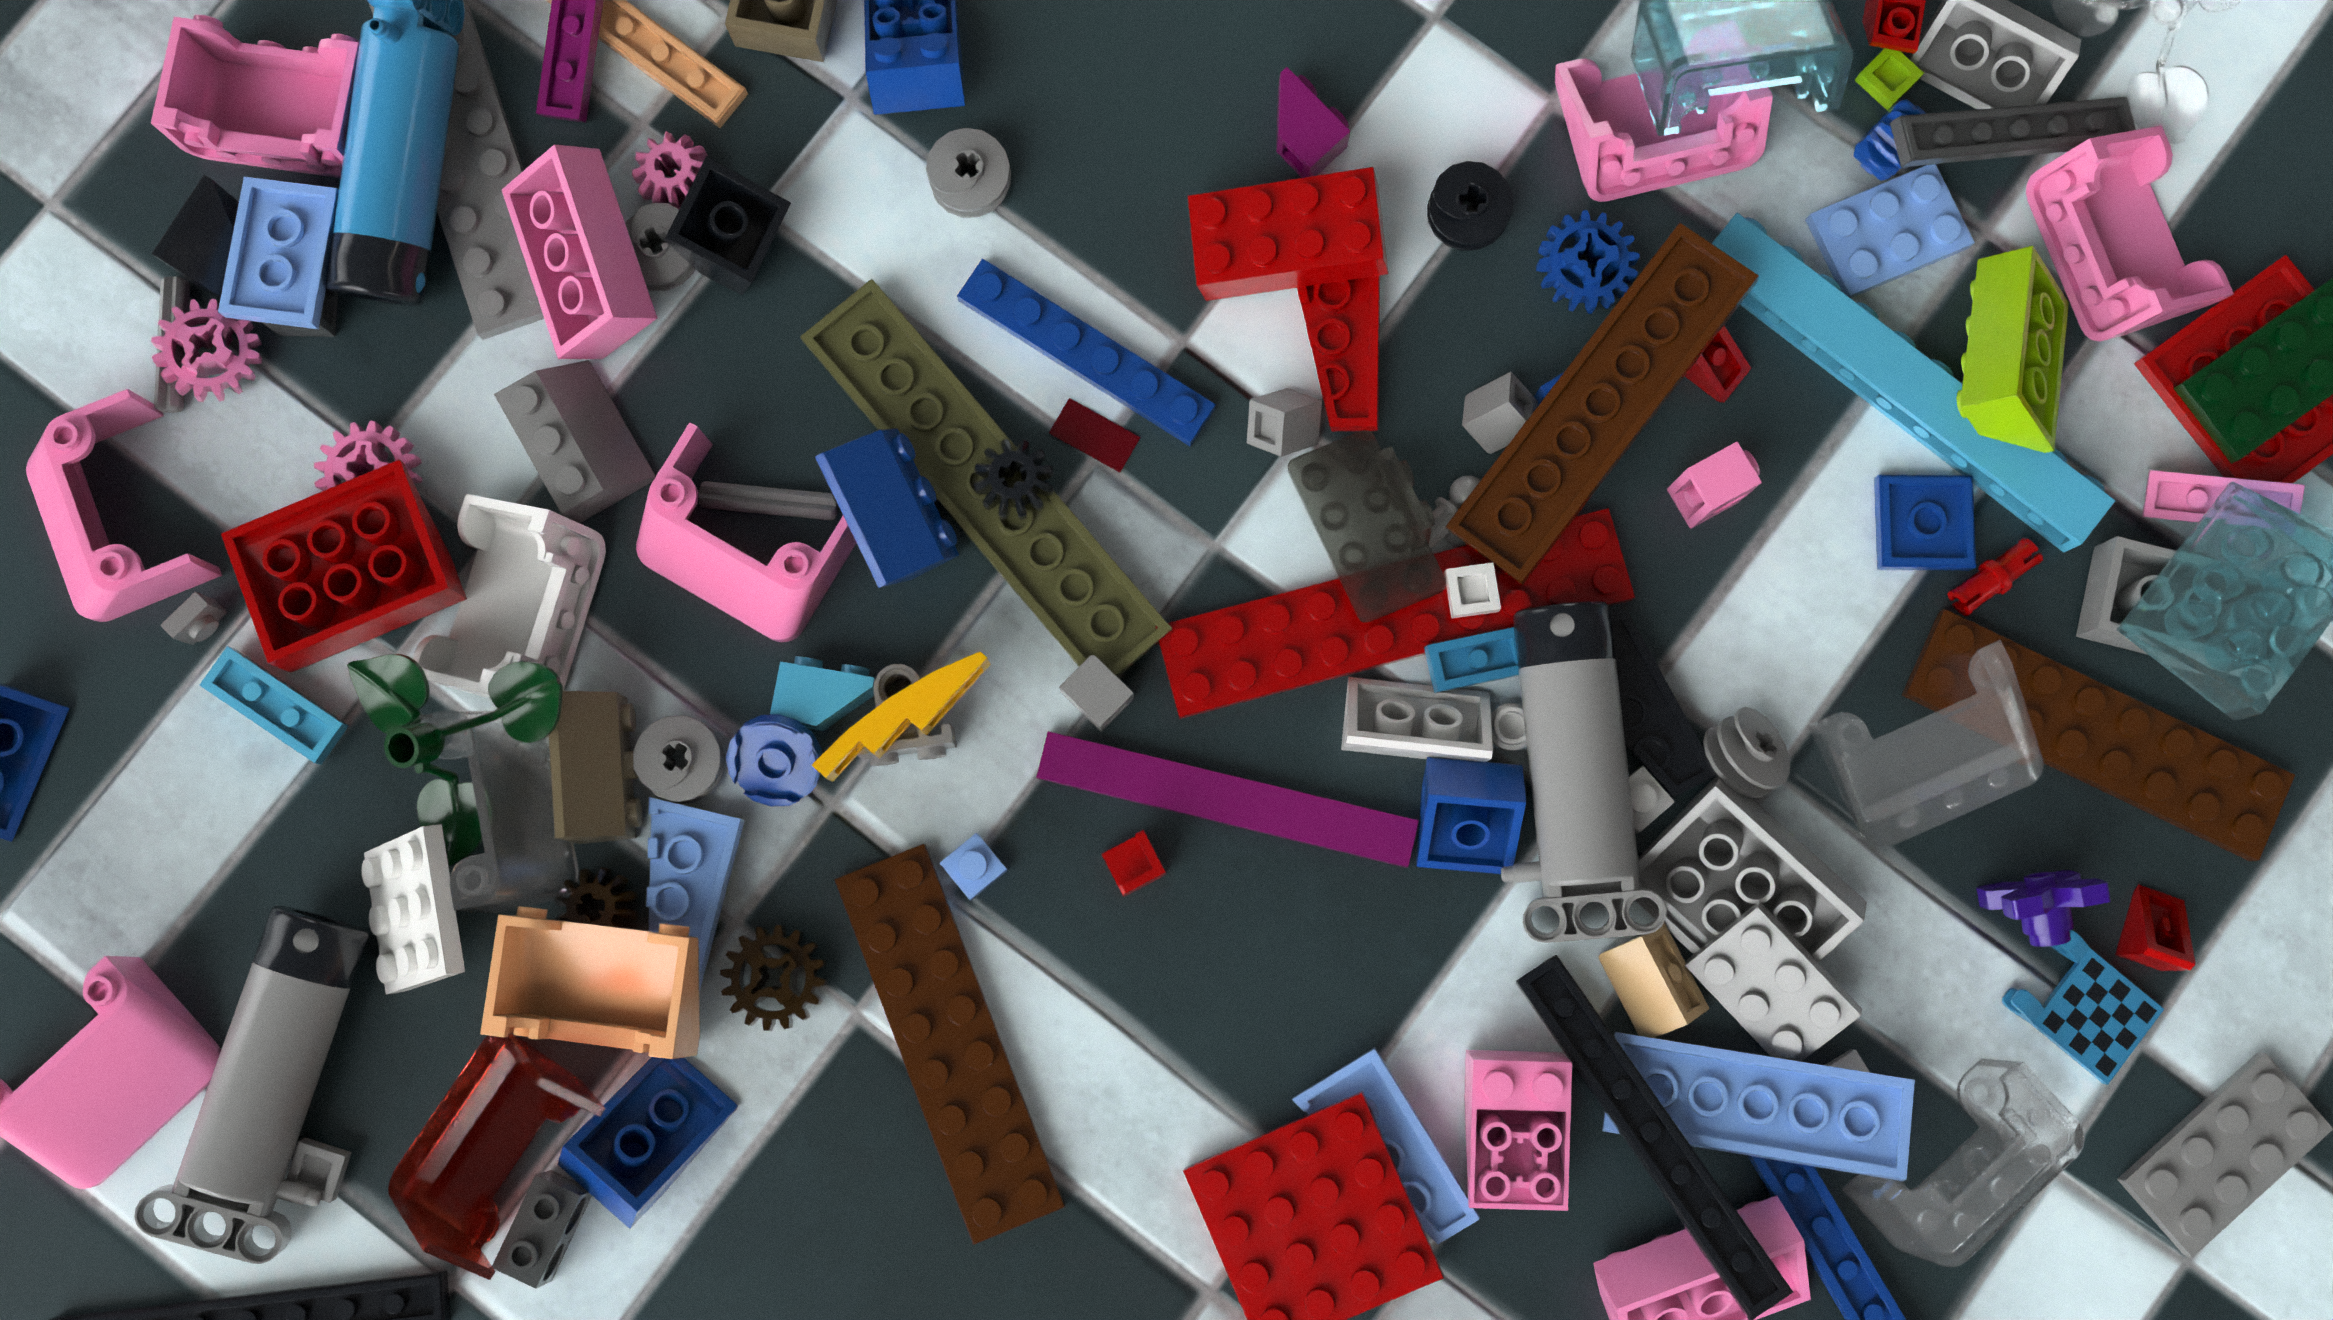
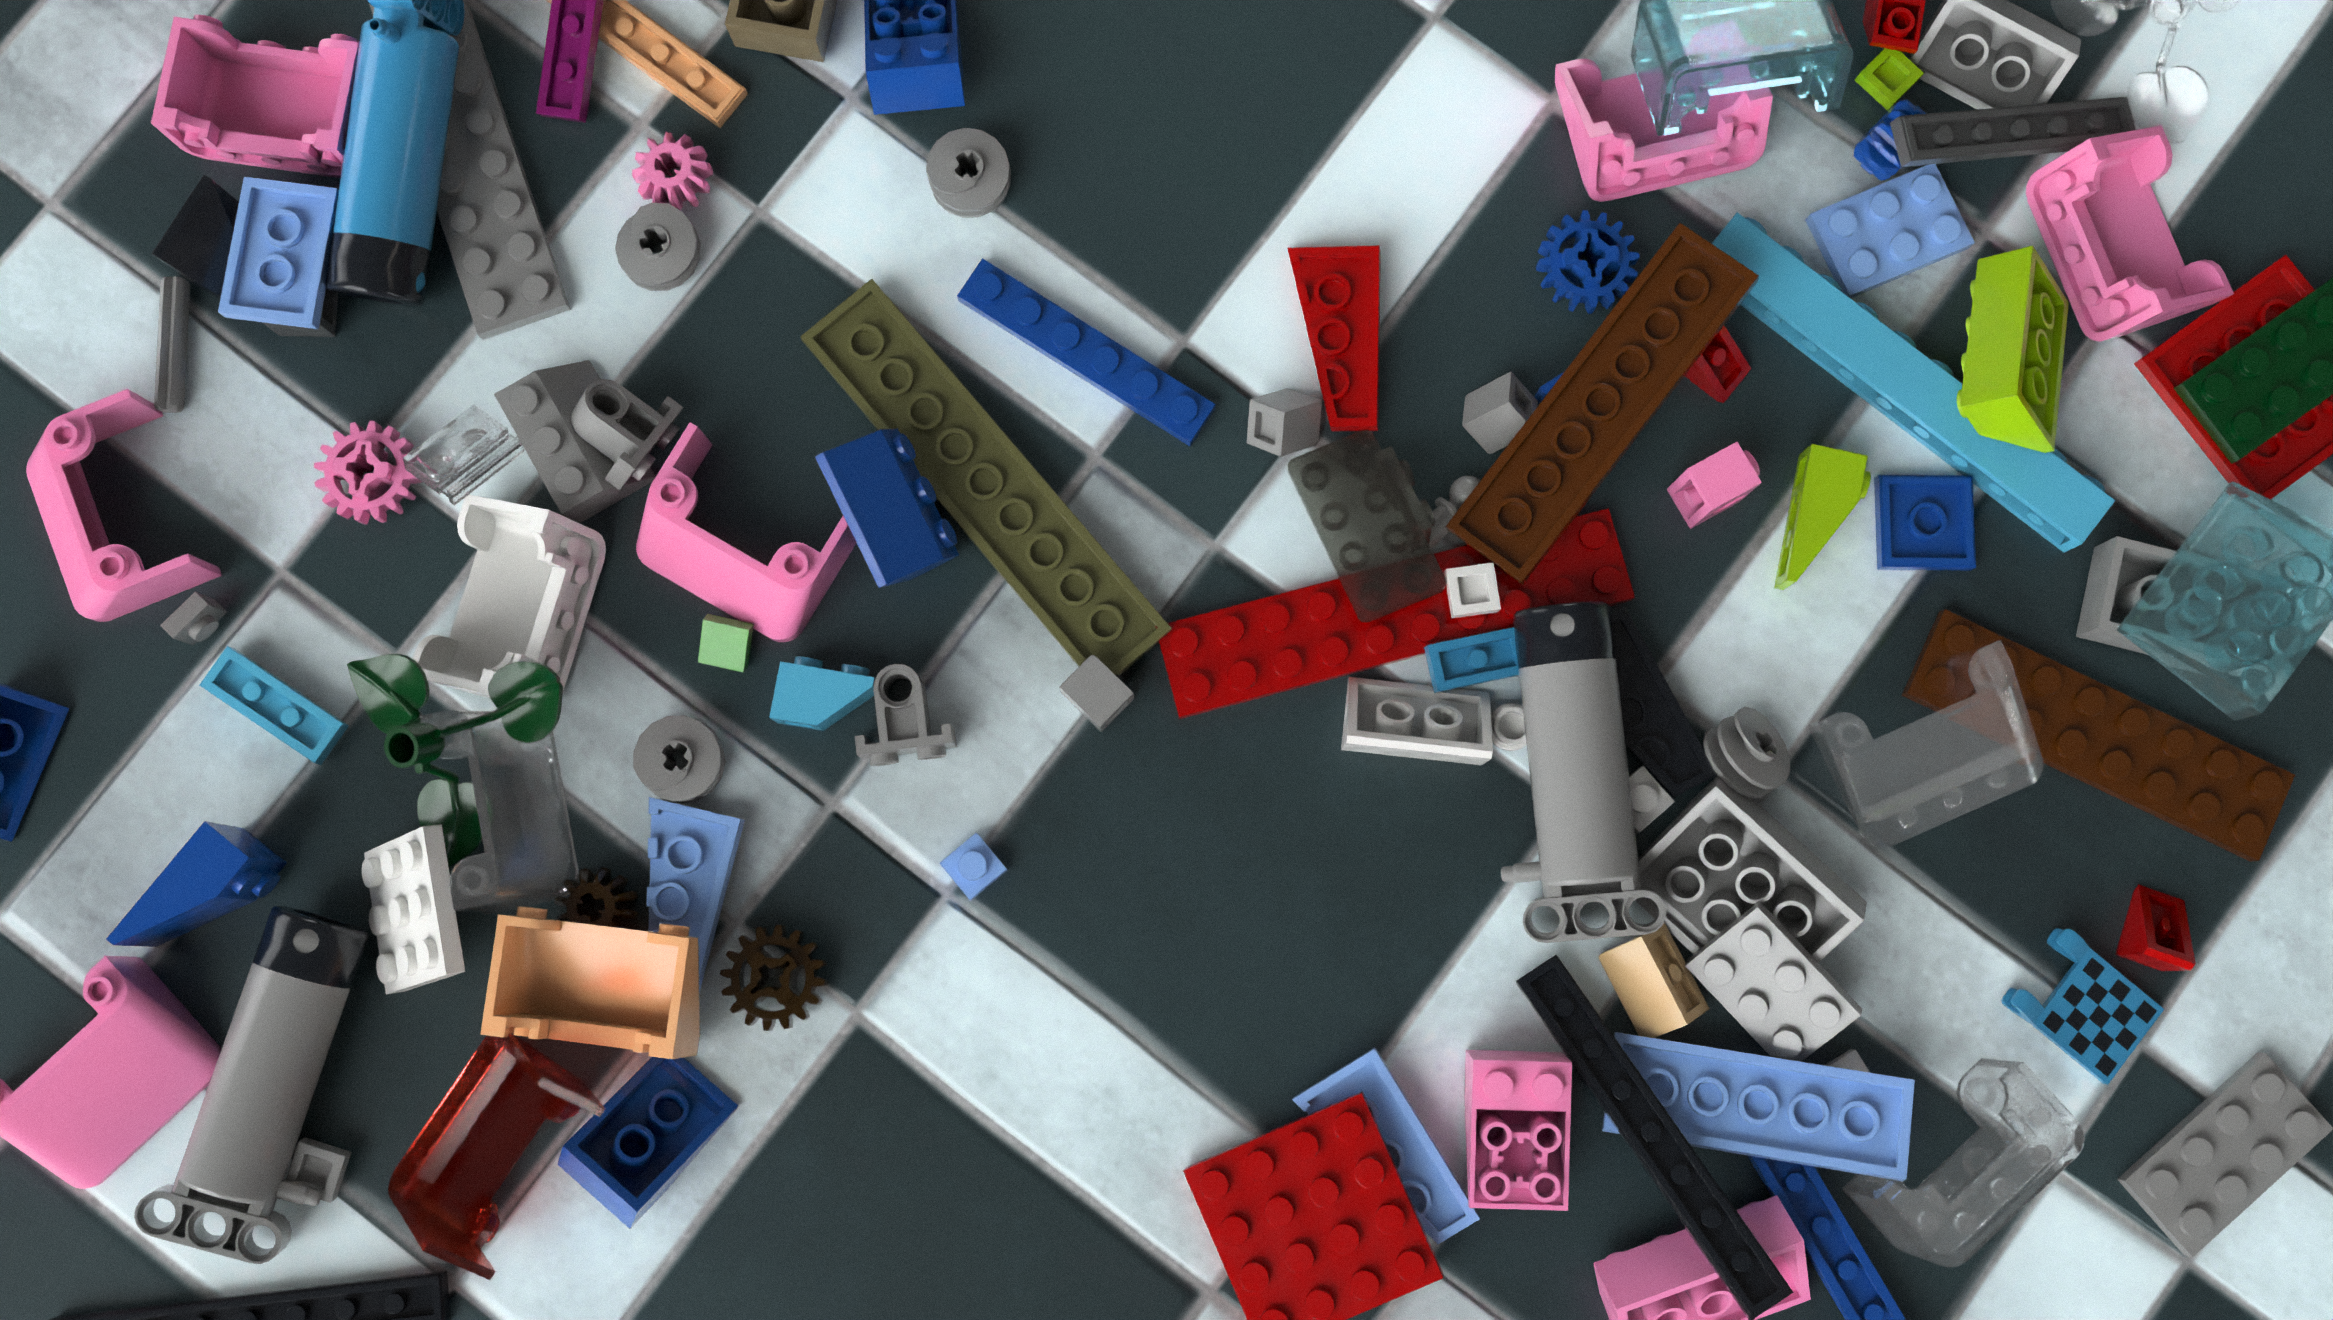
bright pink gear [151,299,262,402] -> none
red slope [221,459,467,673] -> none
dark grey brick [491,1170,592,1289] -> none
bright pink brick [502,144,658,359] -> none
dark tan slope [549,691,643,844] -> none
black slope [664,156,791,295] -> none
light grey axle [698,481,838,520] -> none
tile [726,714,822,807] -> none
yellow slope [812,651,991,782] -> none
reddish brown plate [834,844,1065,1245] -> none
black gear [974,439,1054,520] -> none
magenta tile [1036,731,1419,868] -> none
dark red sticker [1049,398,1141,473] -> none
red panel [1101,830,1166,897] -> none
red brick [1188,167,1389,301] -> none
magenta slope [1276,67,1351,178] -> none
blue slope [1416,757,1526,874] -> none
black piece [1427,161,1513,251] -> none
red pin [1948,538,2043,616] -> none
dark purple plant [1976,870,2111,947] -> none
bright pink plate [2142,470,2305,533] -> none
none -> blue slope [106,821,287,947]
none -> clear plate [403,404,525,506]
none -> light grey pin [571,379,684,490]
none -> tile [698,614,754,673]
none -> lime slope [1774,444,1871,590]

